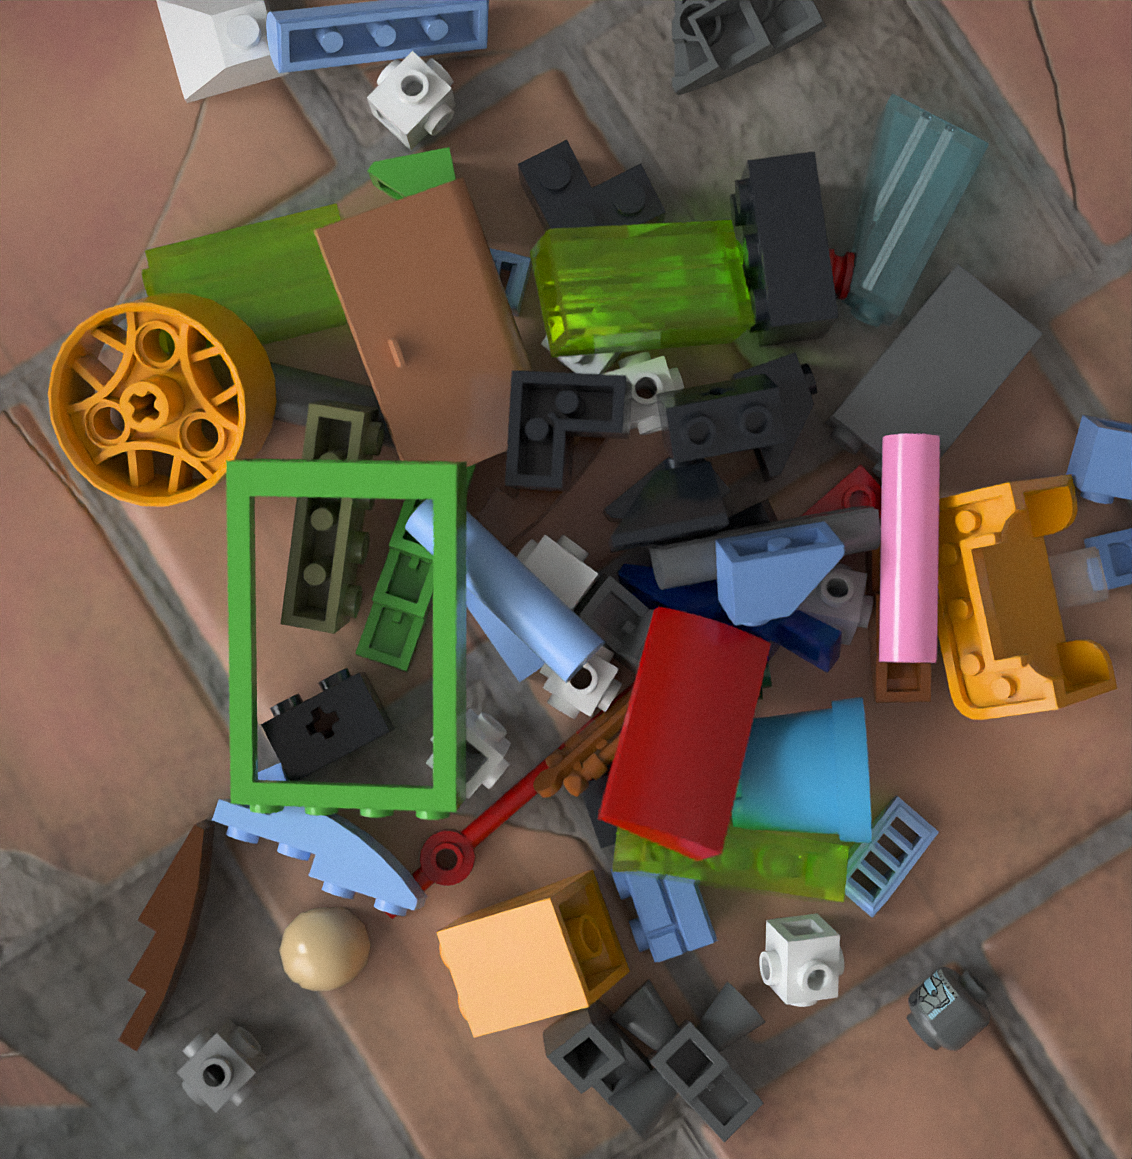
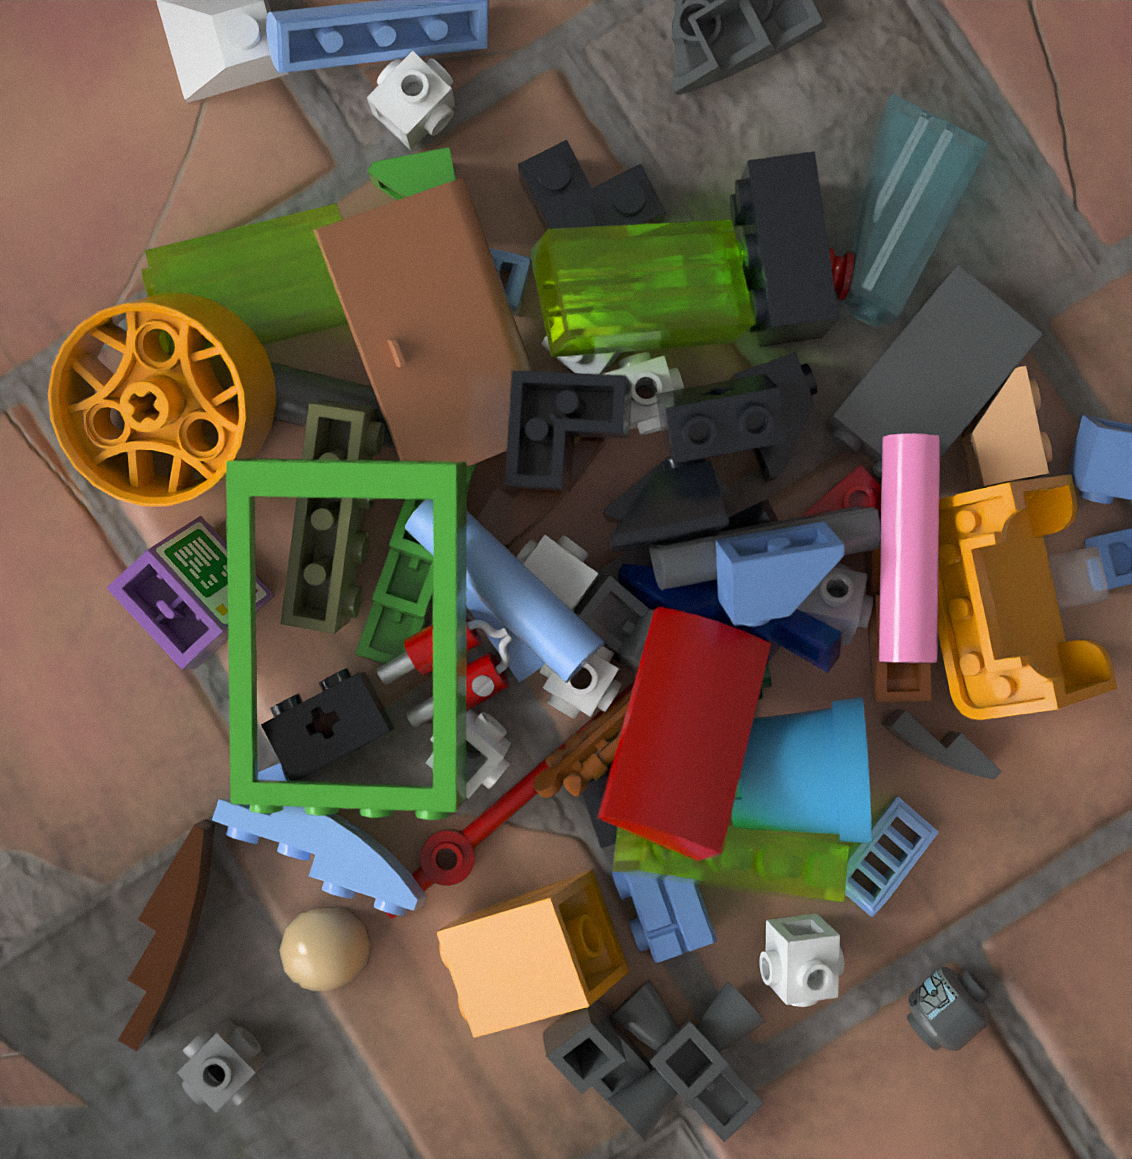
none -> medium lavender slope [107,516,275,670]
none -> piece [377,613,513,728]
none -> dark grey slope [881,709,1002,780]
none -> light nougat slope [961,366,1052,491]

